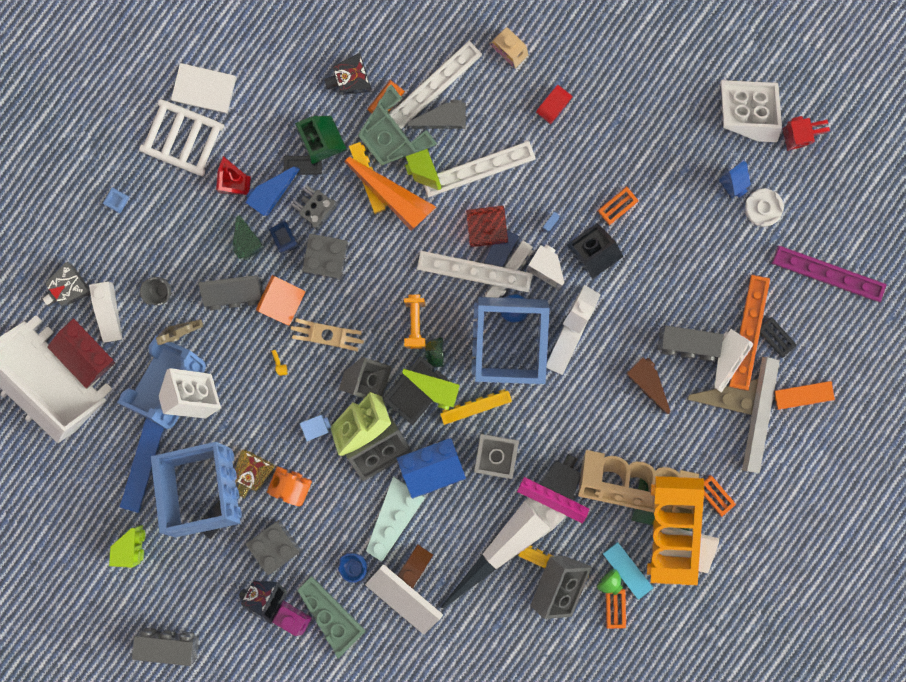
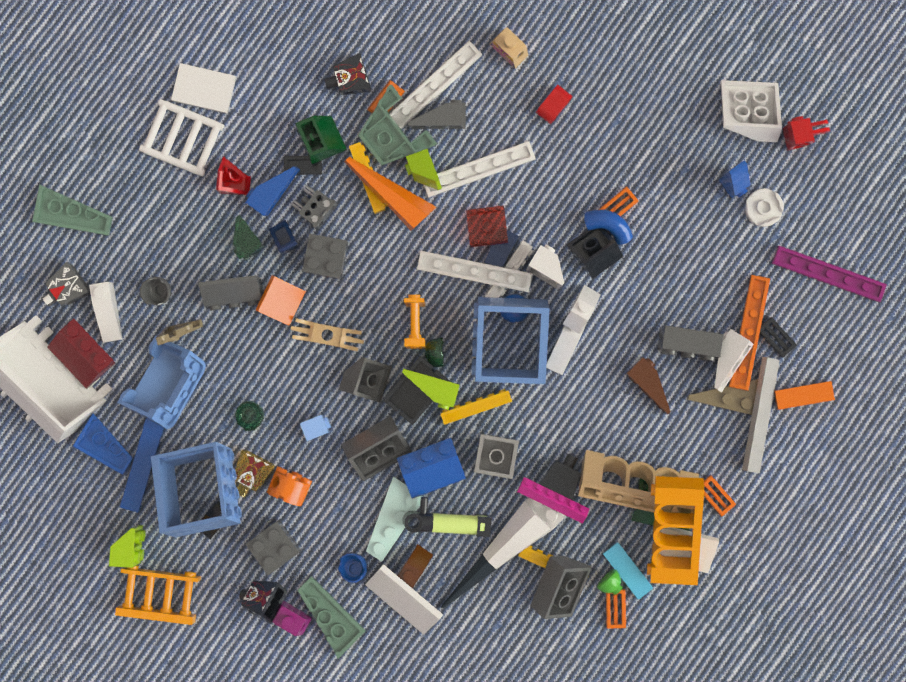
medium blue tile [102,187,130,213] -> none
dark grey brick [132,628,199,666] -> none
white slope [159,368,221,418] -> none
yellow hand [271,350,288,376] -> none
yellowish green slope [330,392,391,456] -> none
medium blue tile [542,212,560,233] -> none
none -> sand green wing [32,184,113,236]
none -> blue wing [73,413,134,475]
none -> light orange fence [115,565,201,625]
none -> clear green hair [235,401,264,431]
none -> piece [402,497,492,537]
none -> blue cylinder [584,210,633,245]

